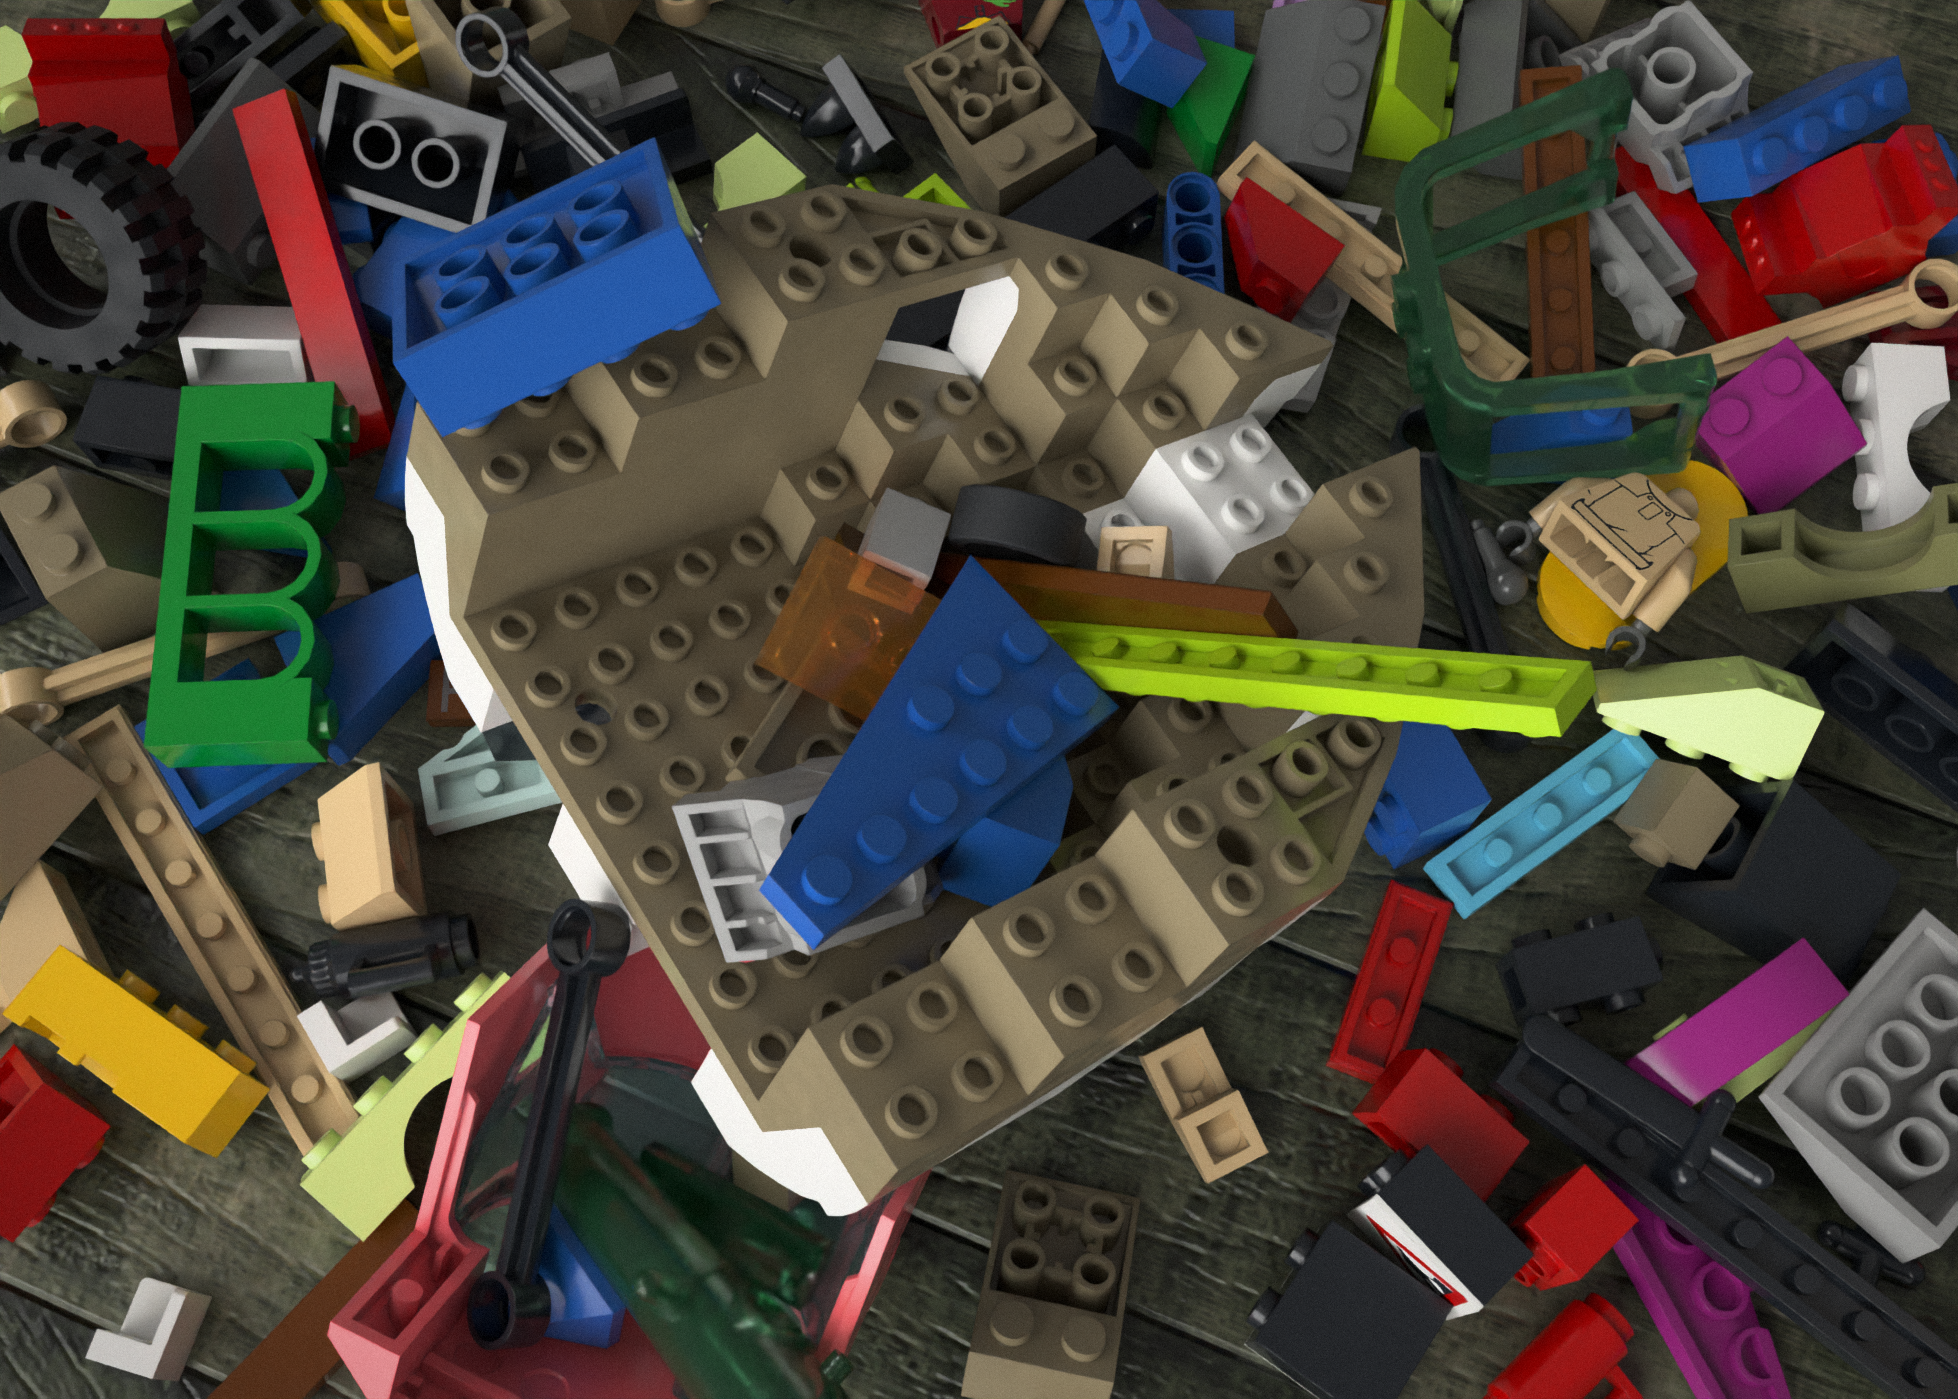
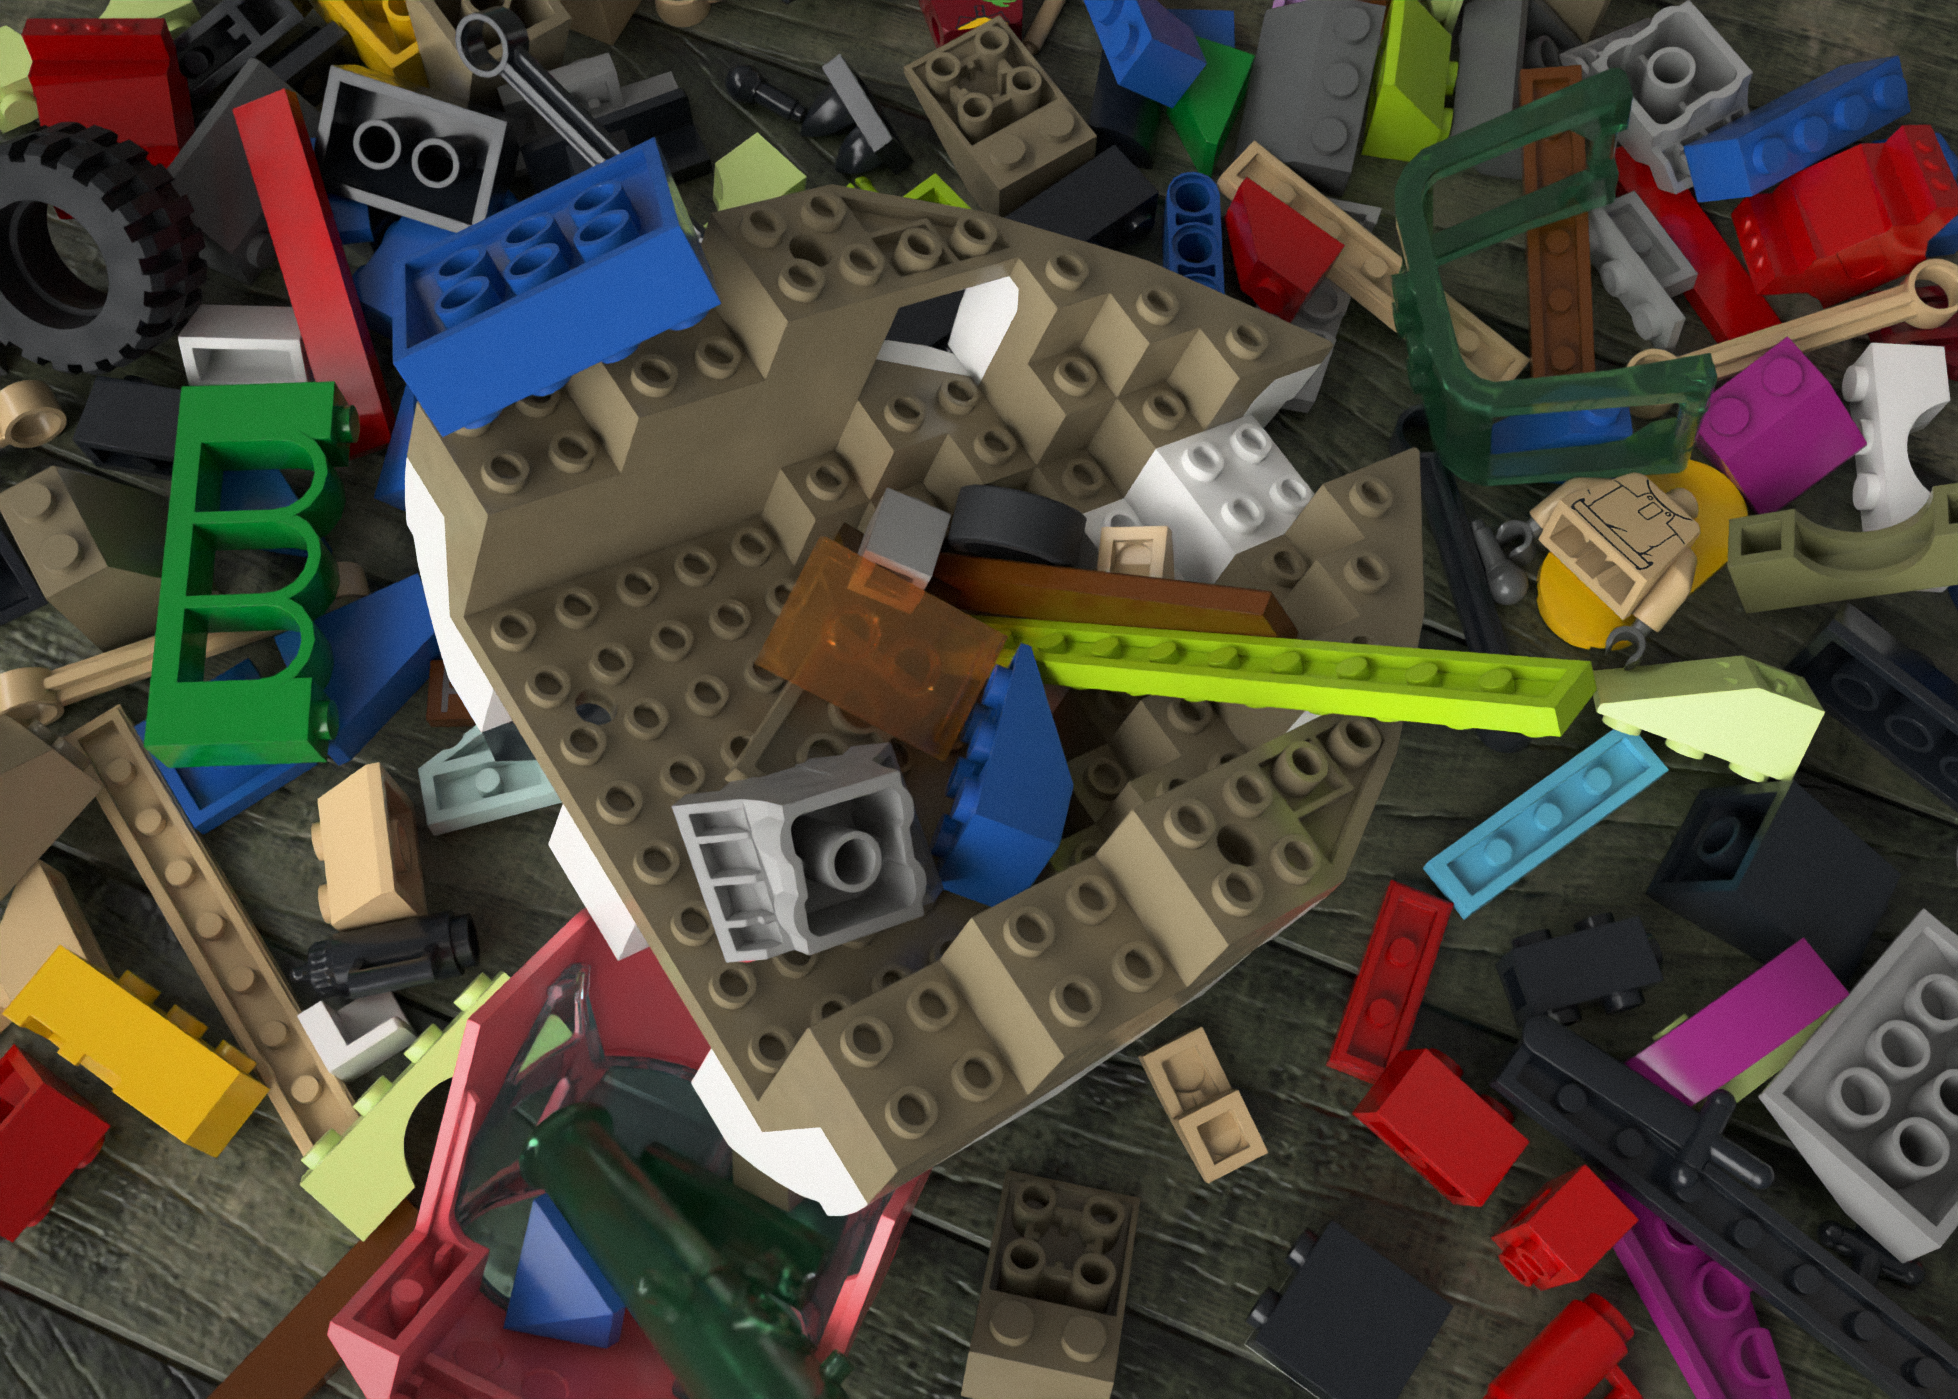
white panel [85,1277,212,1381] -> none
black piece [467,899,631,1350] -> none
blue wing [759,555,1119,950] -> none
black piece [1346,1144,1534,1321] -> none
blue slope [1364,721,1492,870] -> none
dark tan brick [1613,759,1740,870] -> none

